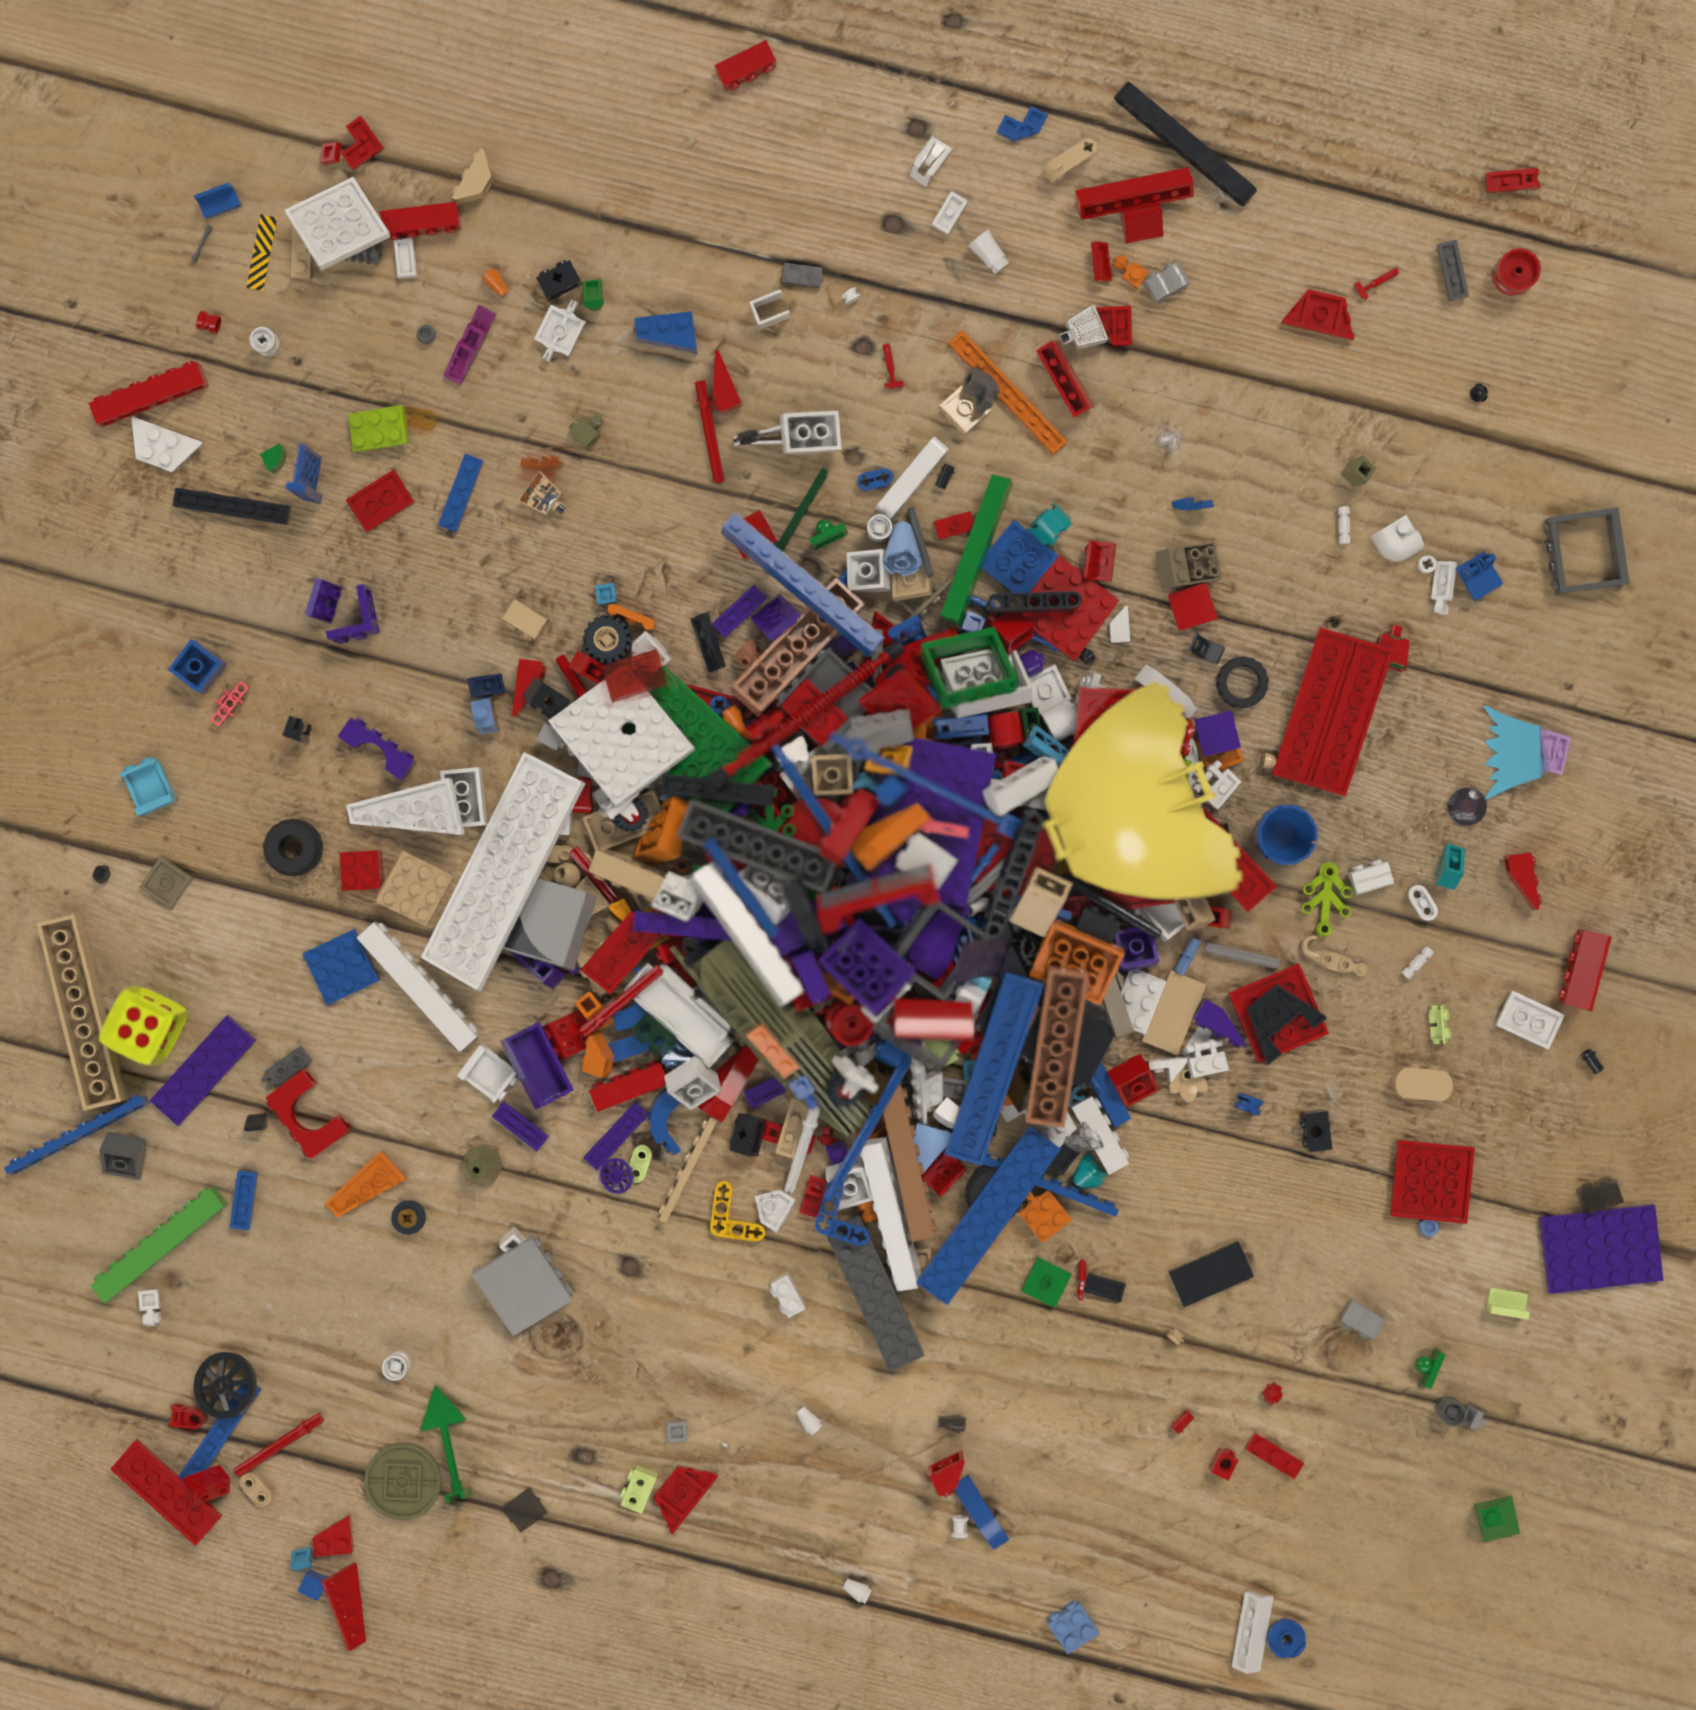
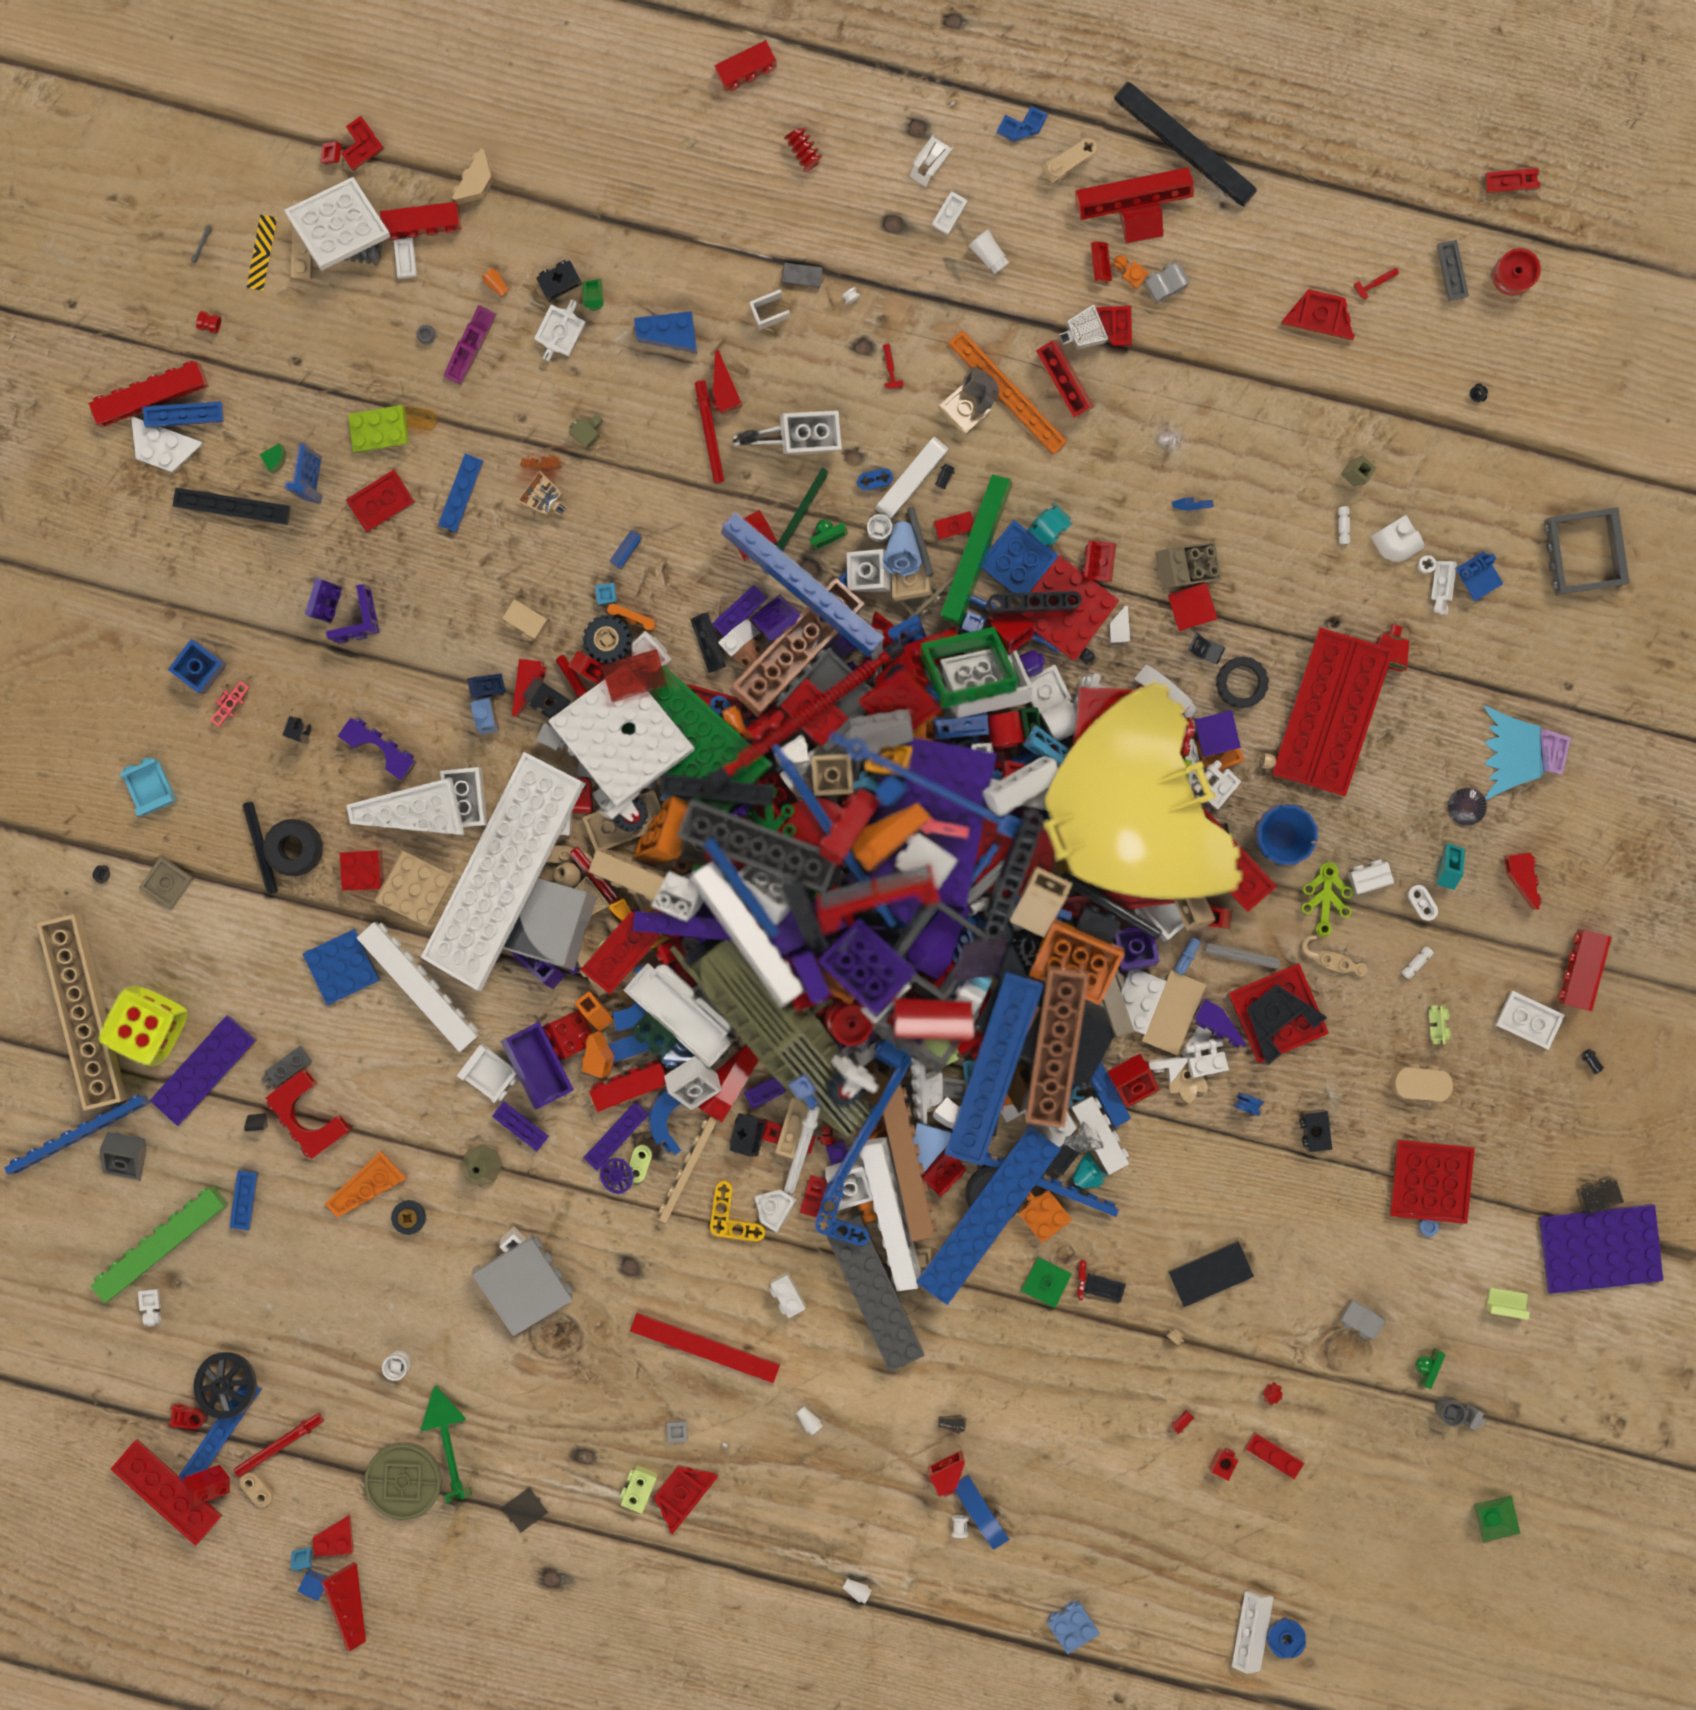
blue panel [194,182,242,220] -> none
white wheel [250,327,281,357] -> none
red axle [580,965,664,1037] -> none
orange plate [746,1023,799,1079] -> none
none -> blue plate [143,401,224,428]
none -> black axle [242,802,278,895]
none -> blue slope [610,531,642,569]
none -> red tile [630,1312,780,1383]
none -> white slope [718,619,760,658]
none -> red piece [784,128,823,172]

